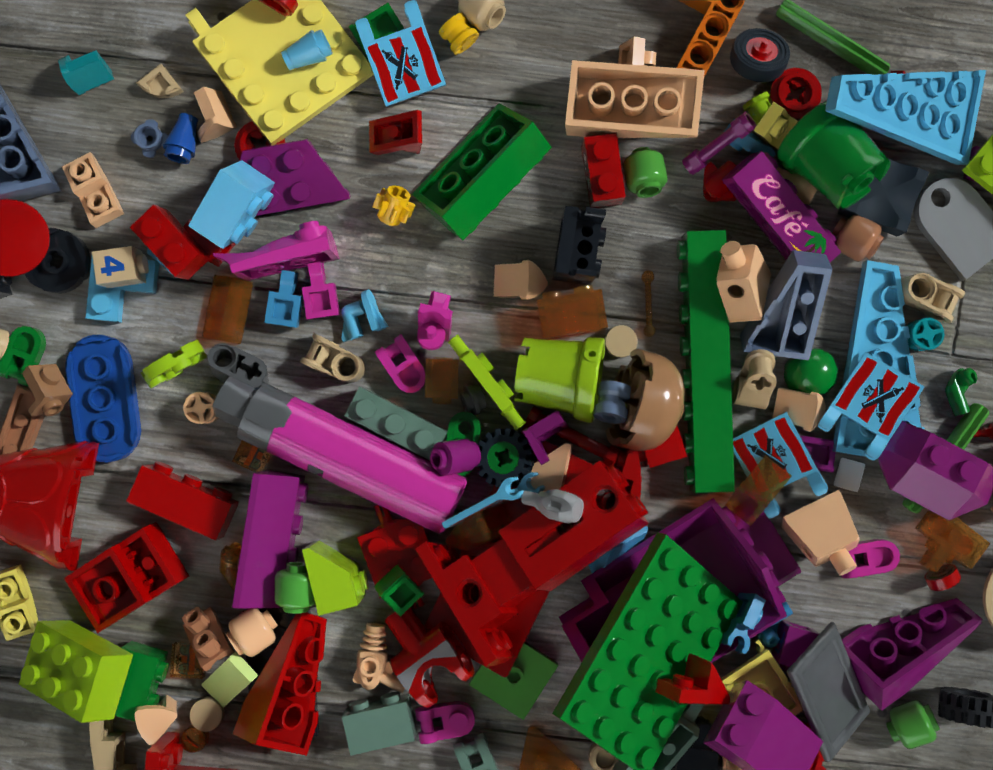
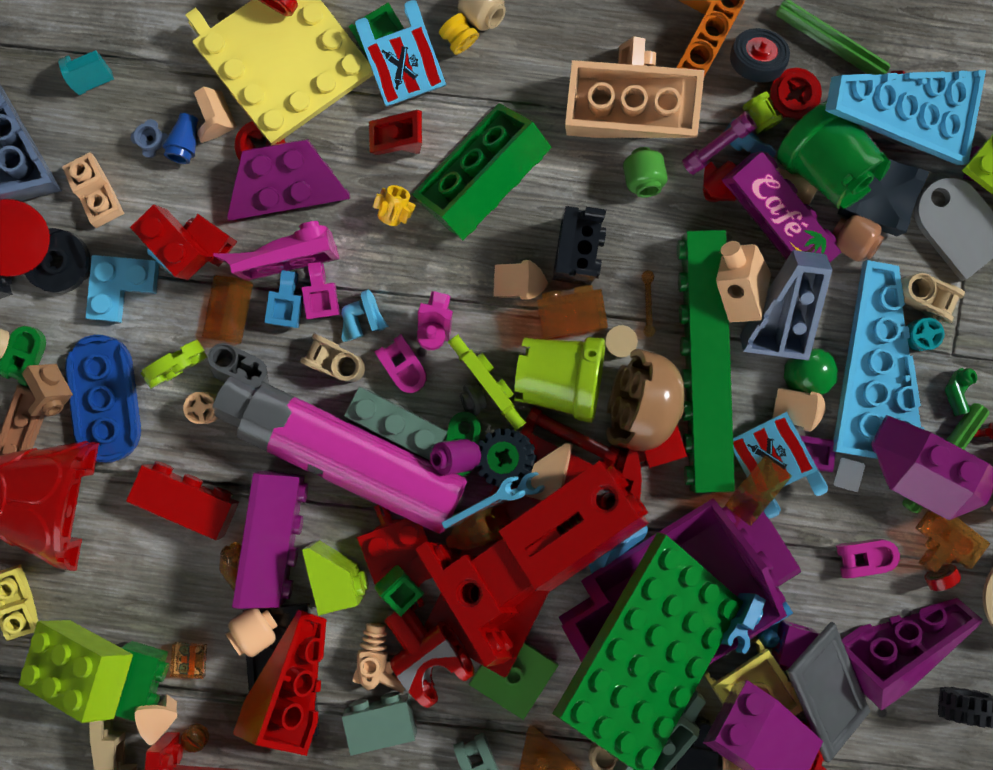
red slope [64,522,190,634] -> none
tan brick [92,246,149,288] -> none
tan tile [136,64,184,98] -> none
nougat hips [182,607,234,671] -> none
medium azure brick [188,160,275,249] -> none
tan tile [190,696,225,732] -> none
yellowish green tile [201,651,258,708] -> none
clear orange tile [232,440,272,472] -> none
bright green head [275,562,315,614] -> none
medium azure cone [281,29,333,70] -> none
dark pink plate [415,701,475,744] -> none
clear orange brick [425,357,460,404] -> none
light grey piece [521,489,584,523] -> none
magenta tile [522,410,569,465] -> none
red brick [581,133,626,208] -> none
sand blue wheel [593,381,631,424] -> none
red slope [656,654,730,705] -> none
tan piece [732,349,777,410] -> none
light yellow slope [754,102,798,151] -> none
light nougat torso [782,490,860,576] -> none
flag [818,352,924,461] -> none
bright green head [886,700,940,749] -> none

